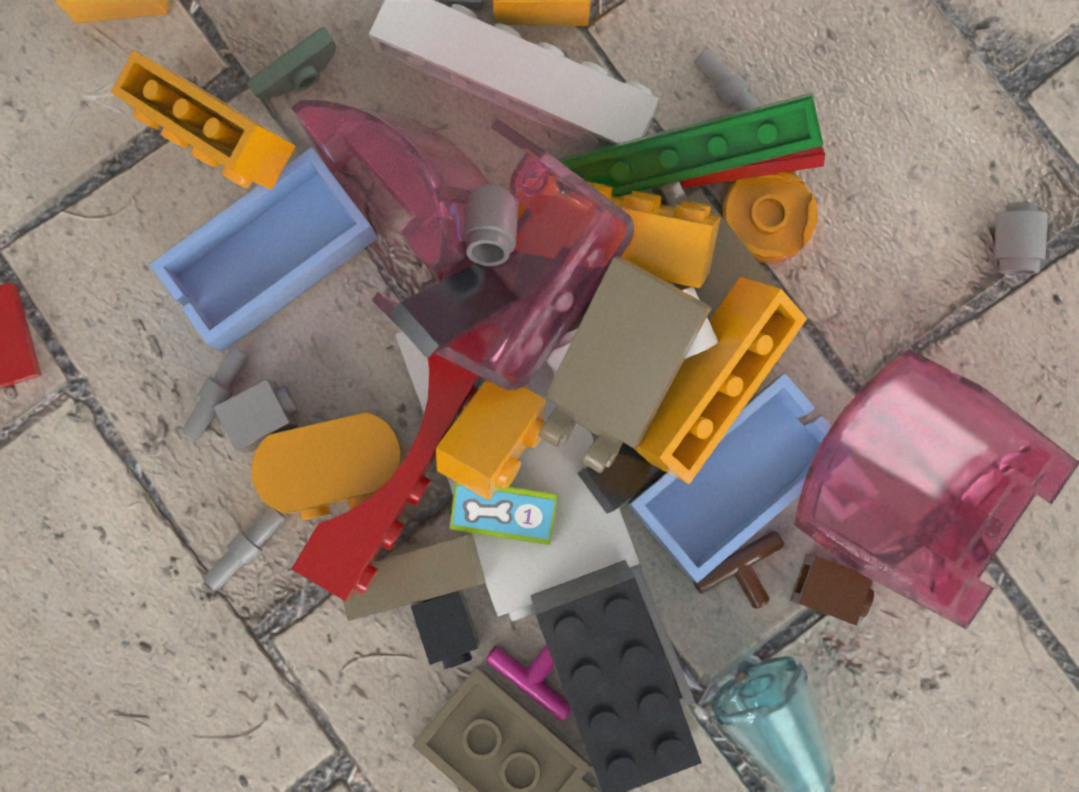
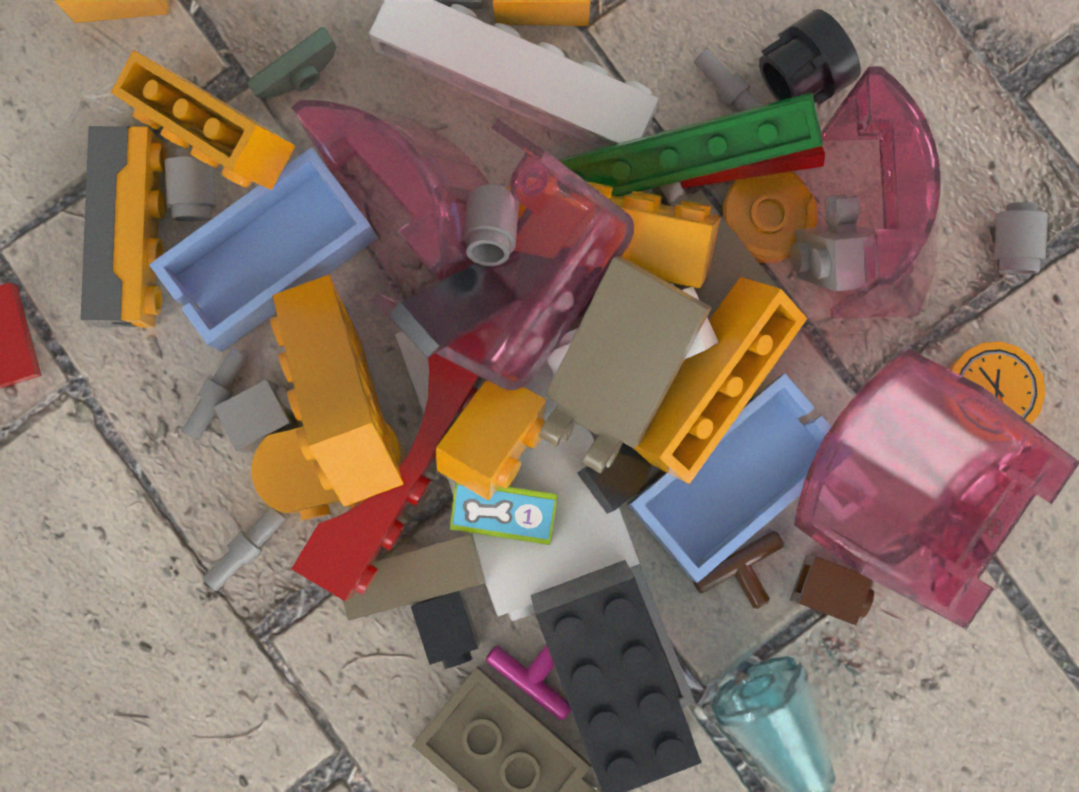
none -> piece [81,126,167,328]
none -> light grey brick [164,148,216,222]
none -> light orange brick [270,274,403,507]
none -> black piece [759,9,861,105]
none -> light grey brick [790,194,894,292]
none -> clear pink windscreen [822,66,941,319]
none -> light orange tile [943,341,1046,439]

